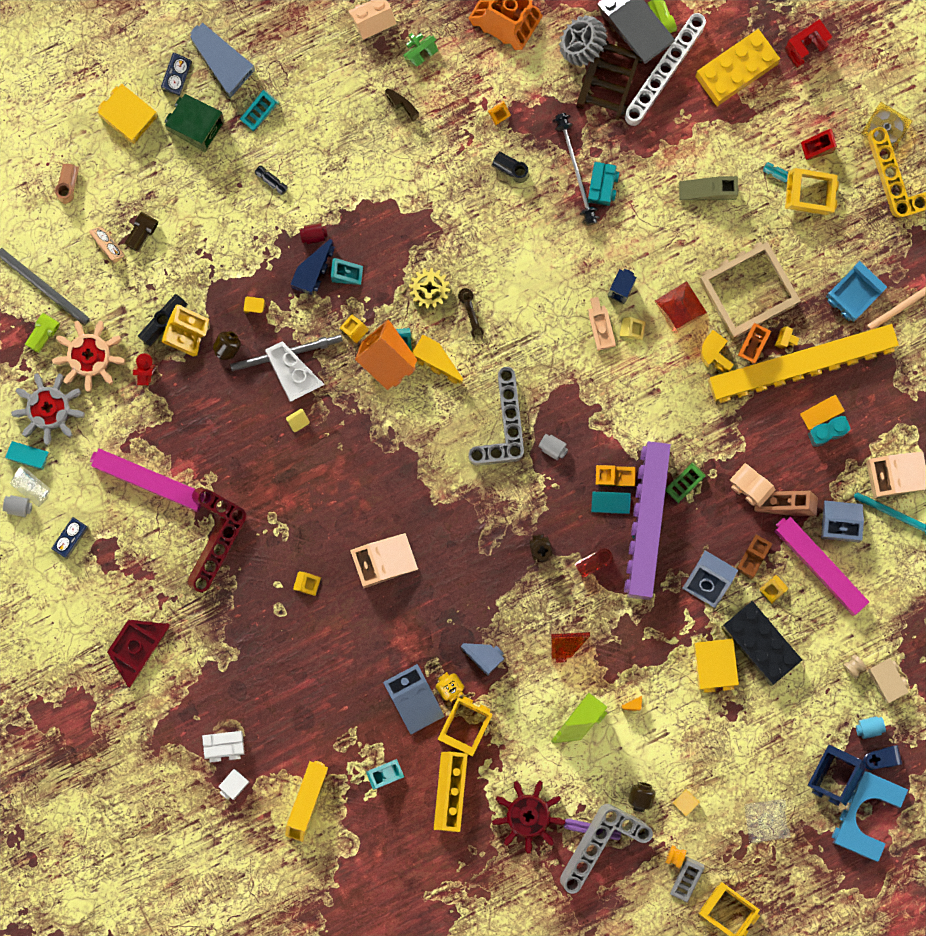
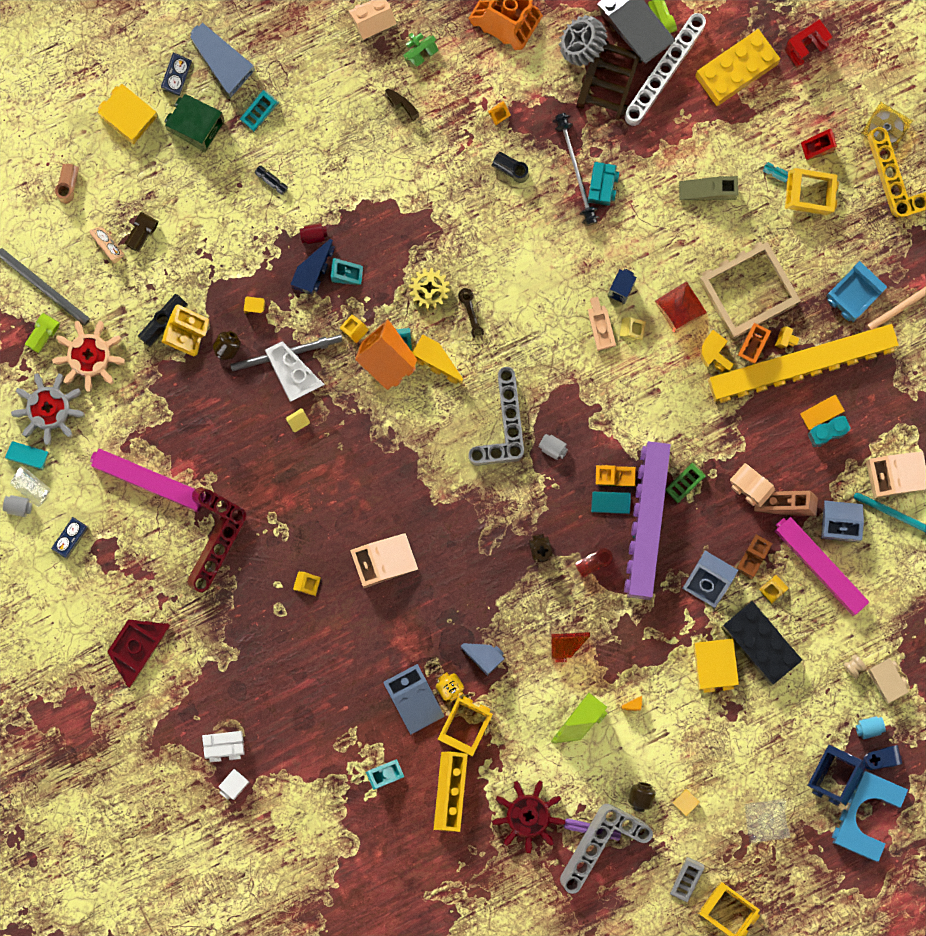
red hips [133,353,156,385] -> none
yellow slope [285,761,328,842] -> none
light orange wheel [665,845,687,868] -> none

